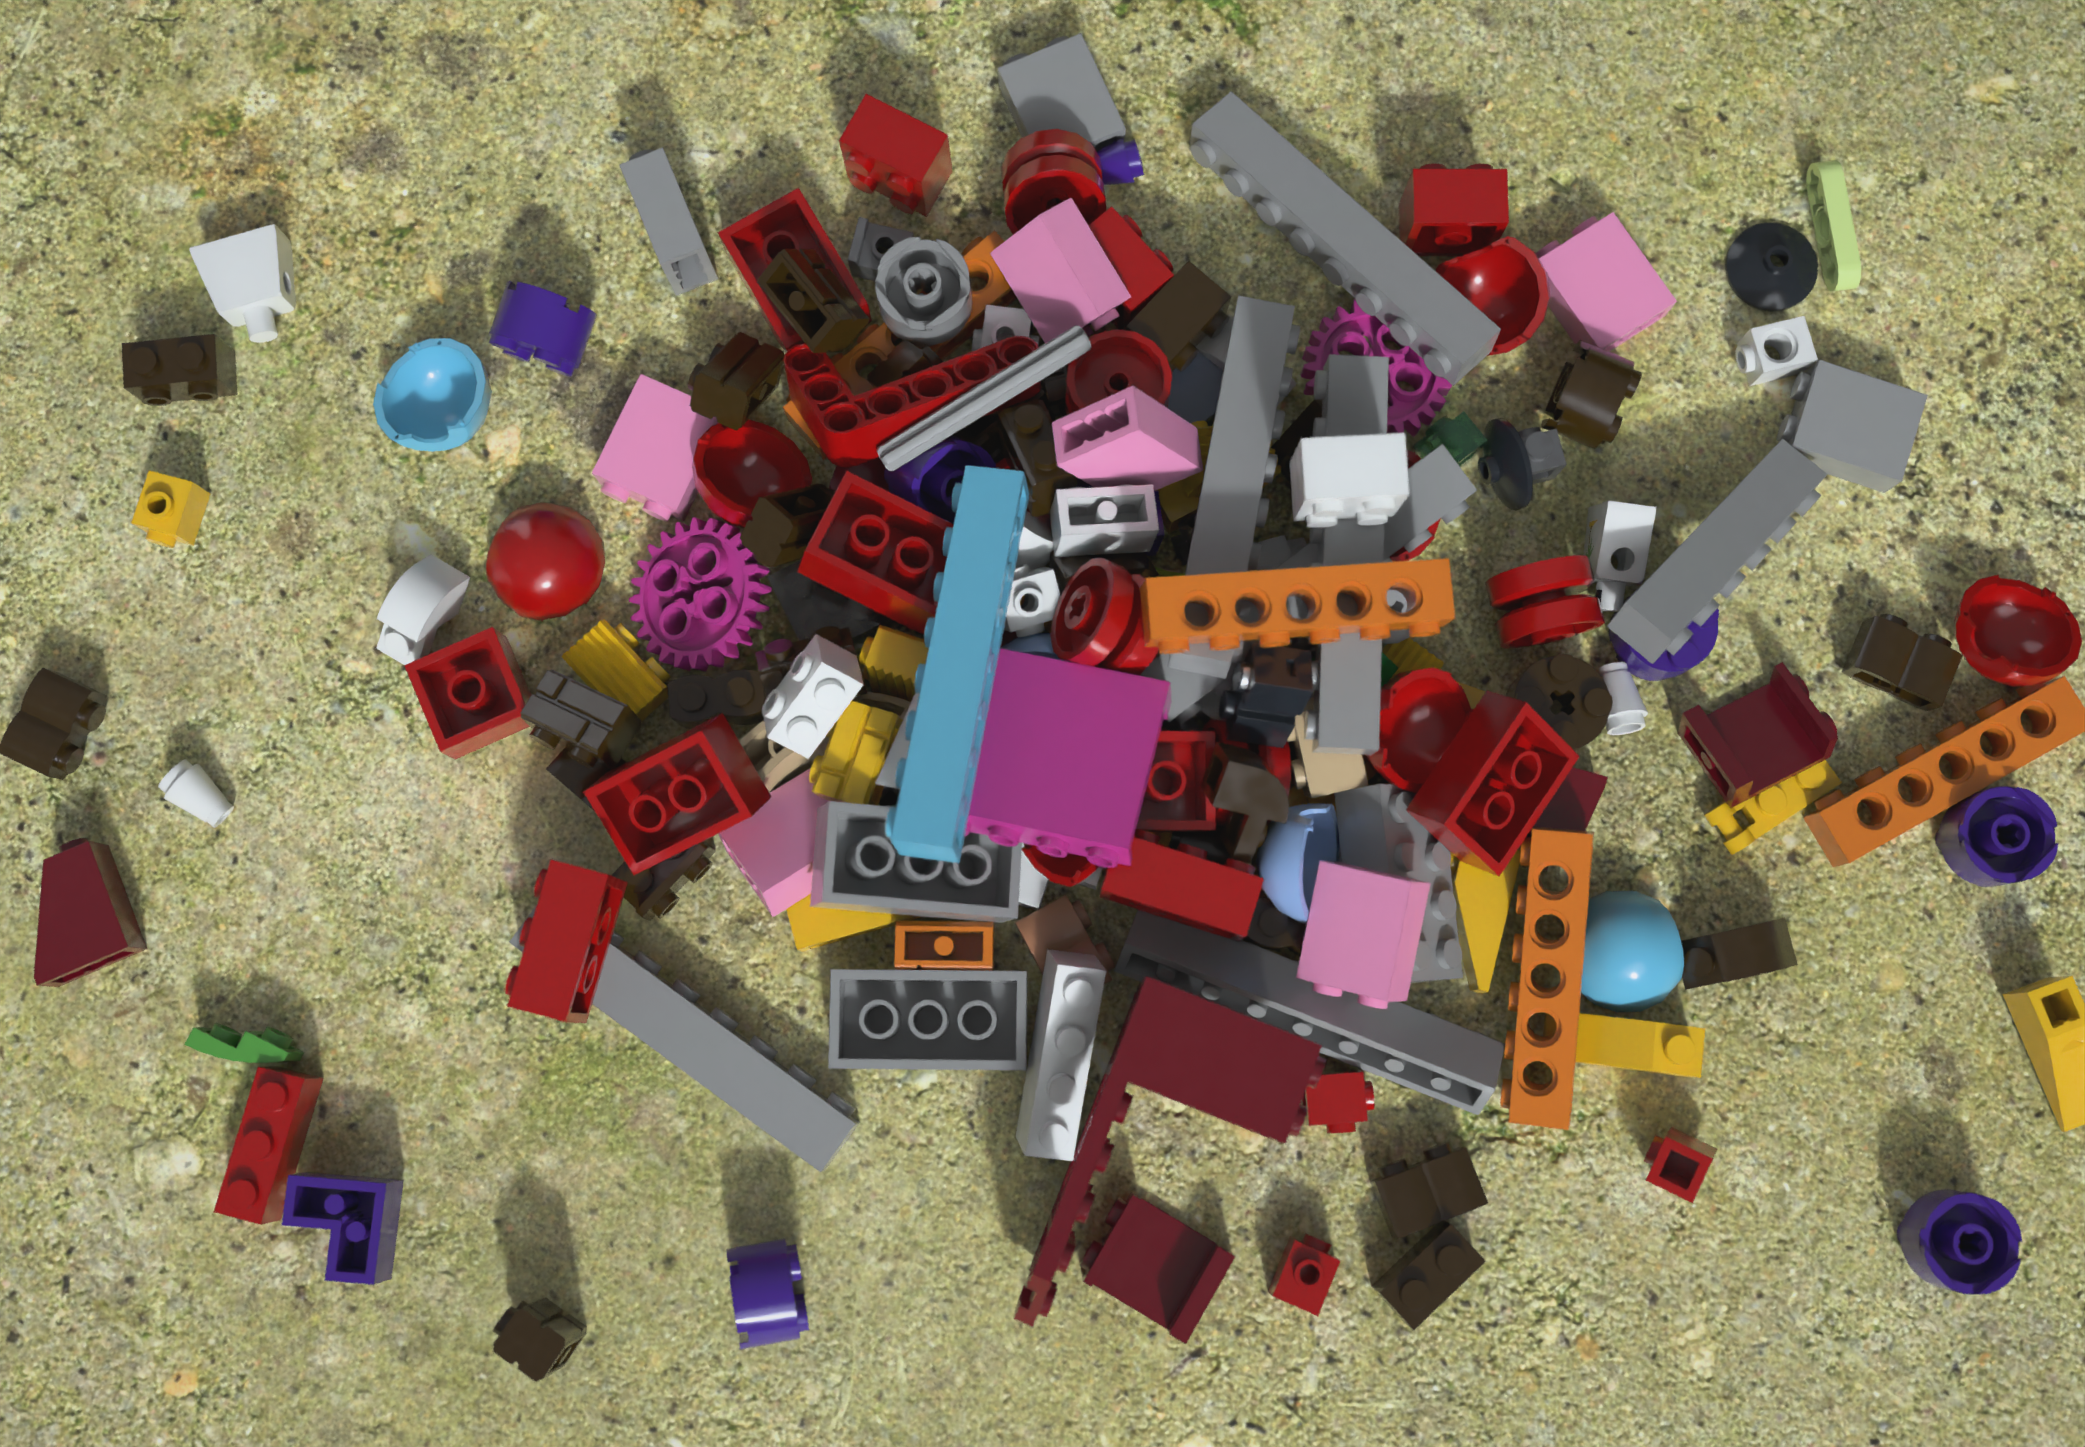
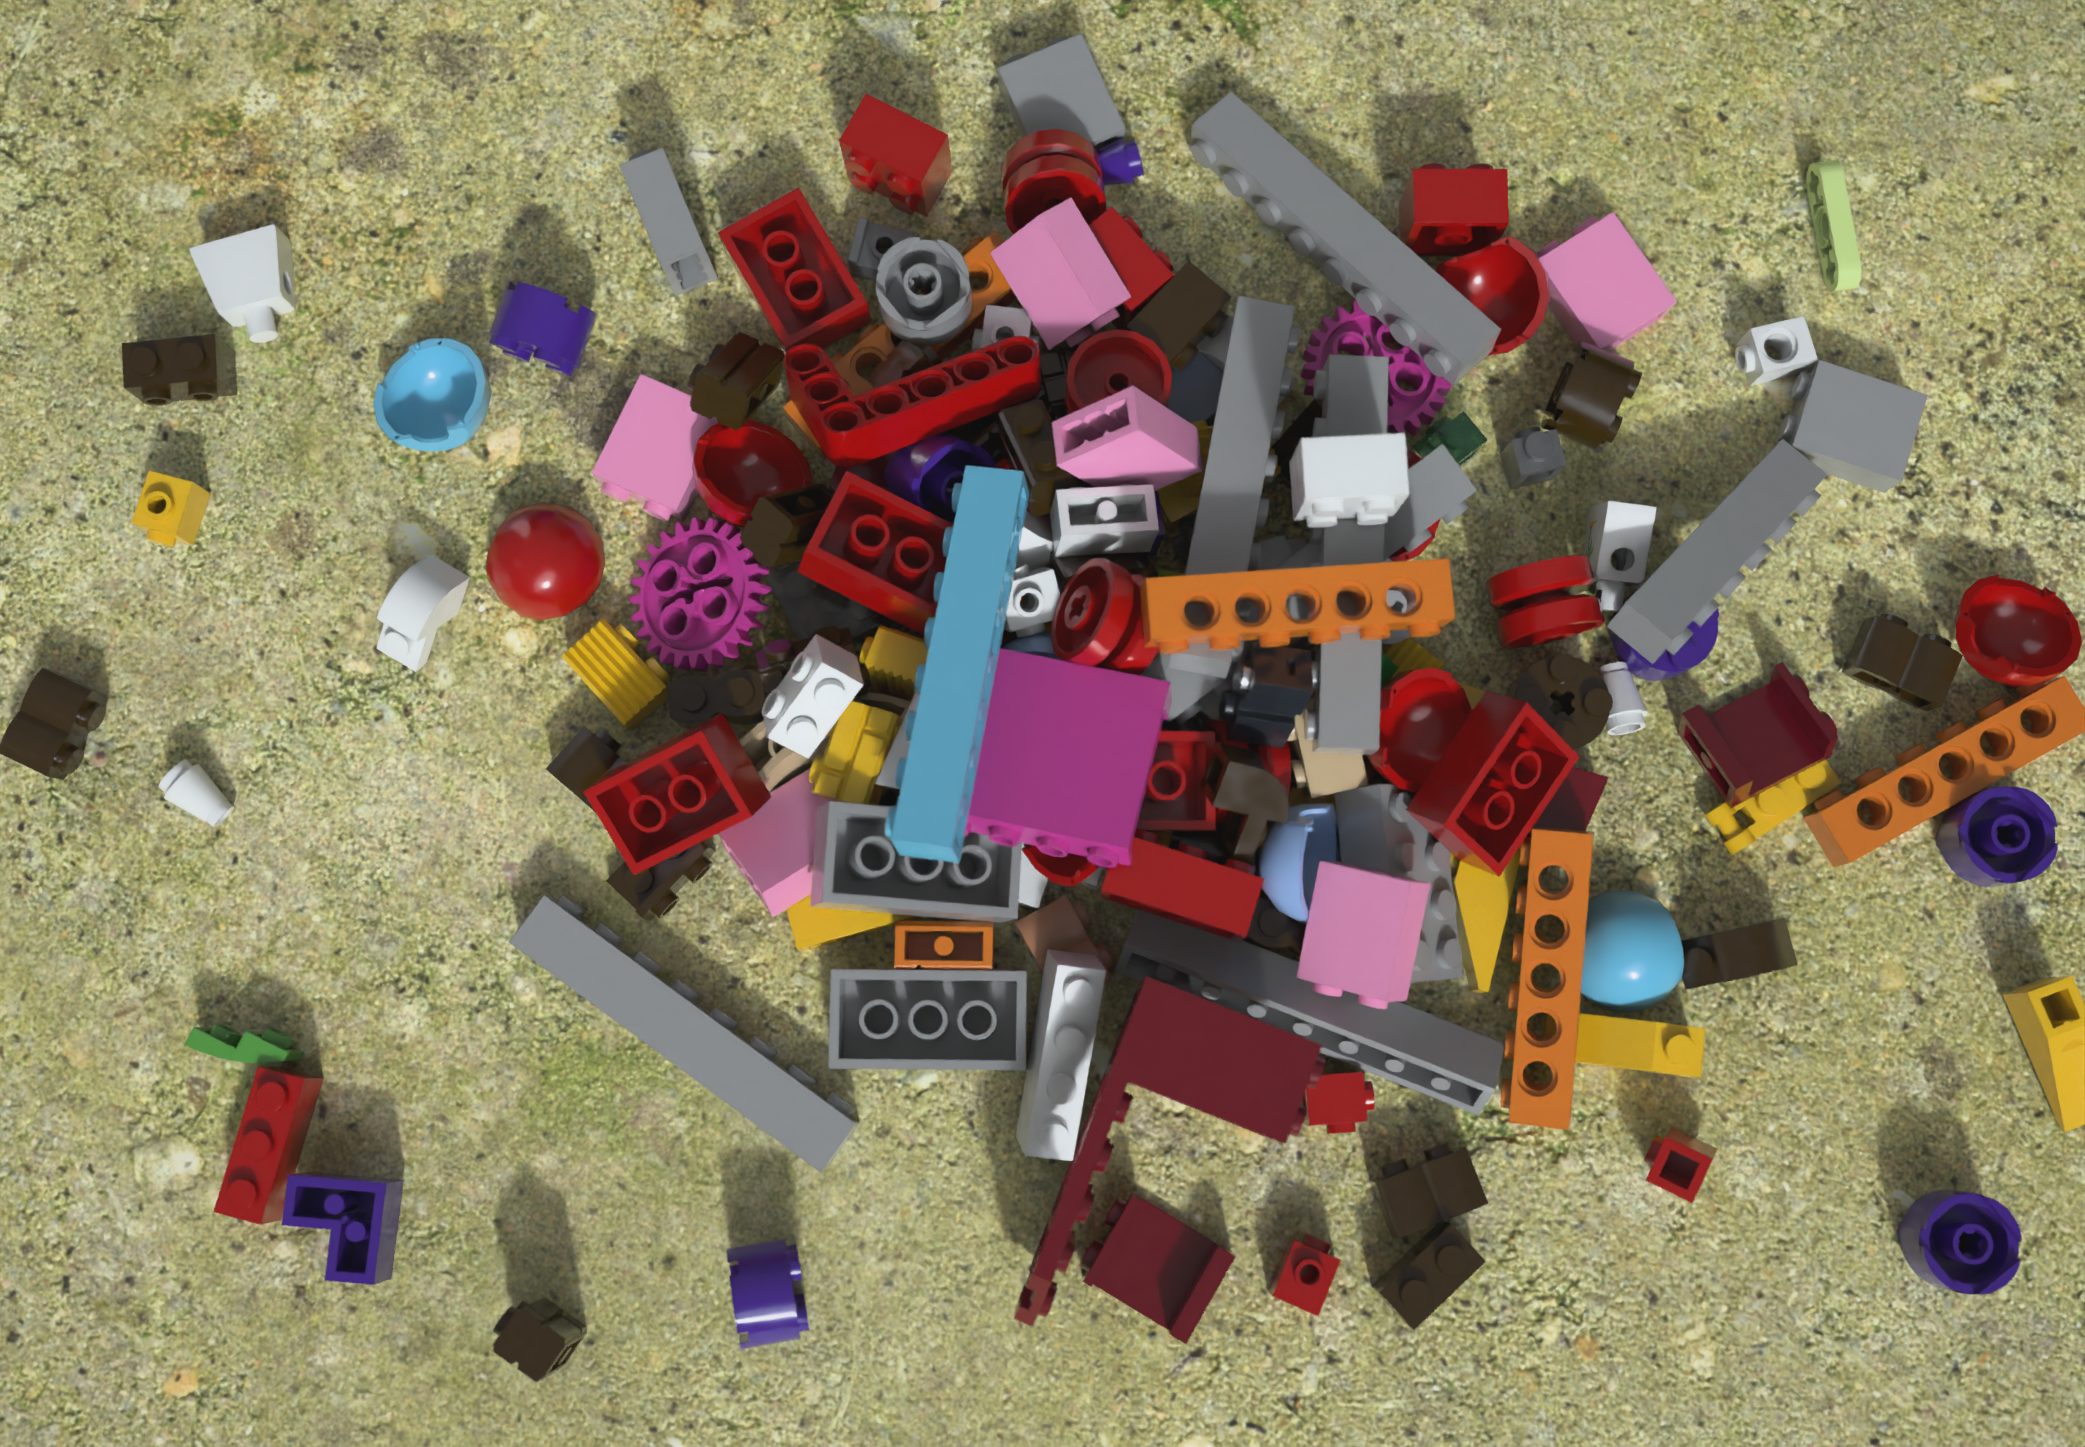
dark red slope [34,838,147,987] -> none
red brick [404,626,531,760] -> none
red brick [505,859,628,1024] -> none
dark brown brick [521,669,642,769] -> none
dark brown brick [757,248,870,353] -> none
light grey axle [876,325,1091,471] -> none
black dish [1478,418,1533,511] -> none
black dish [1725,222,1818,312] -> none

